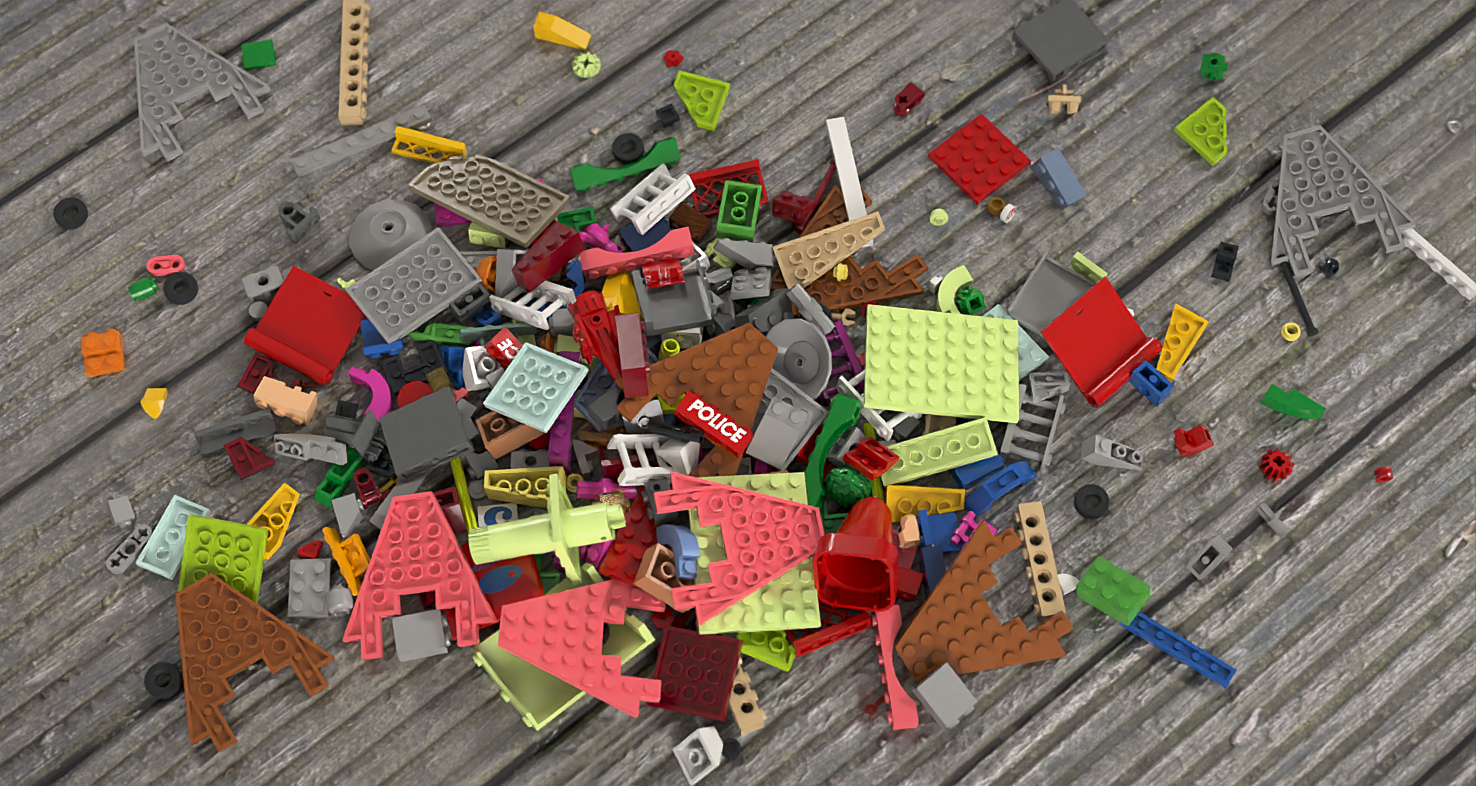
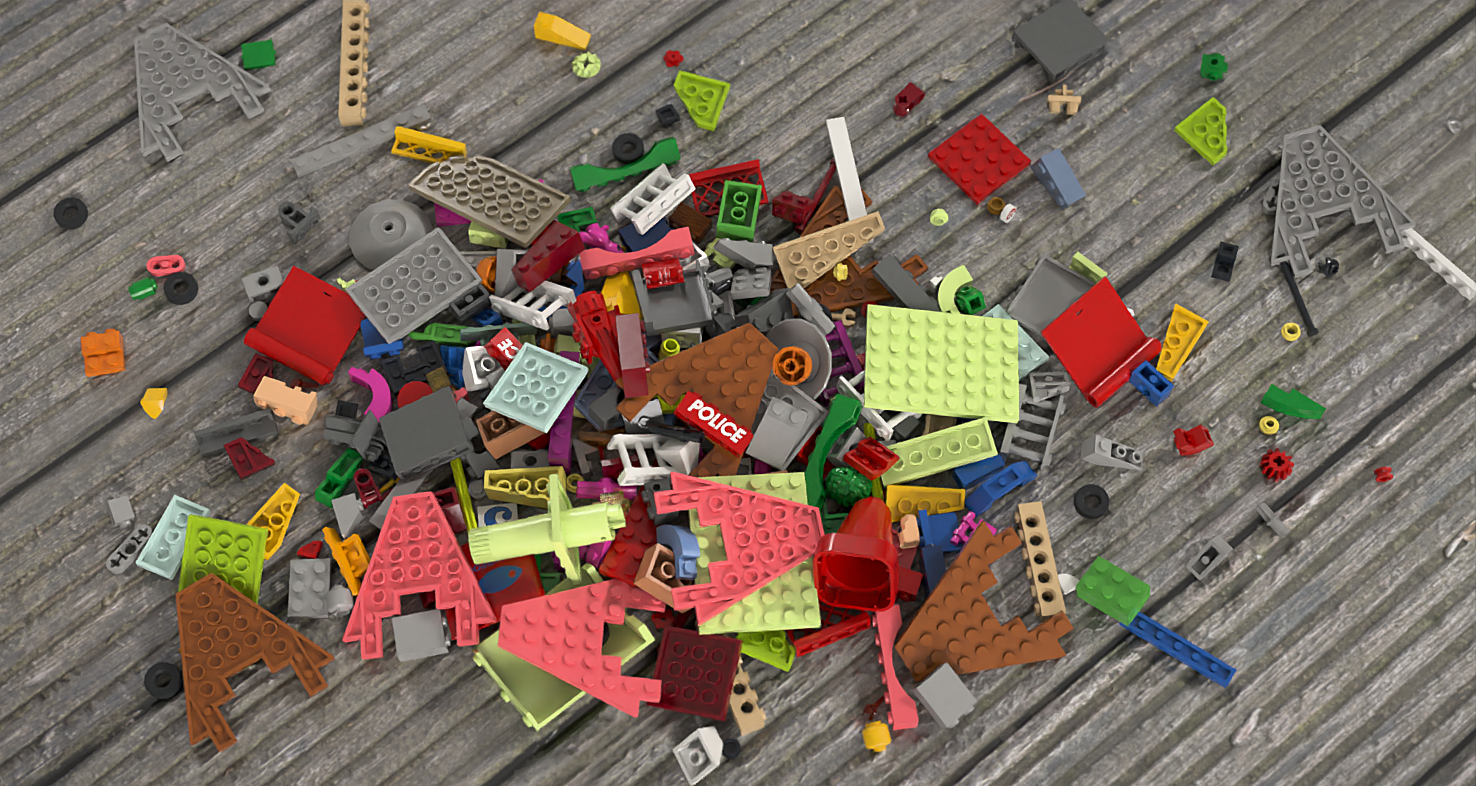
light grey slope [274,434,347,465] -> none
none -> orange cylinder [772,346,813,386]
none -> yellow head [862,720,891,752]
none -> dark grey brick [871,254,940,312]
none -> light yellow plate [1259,416,1279,435]

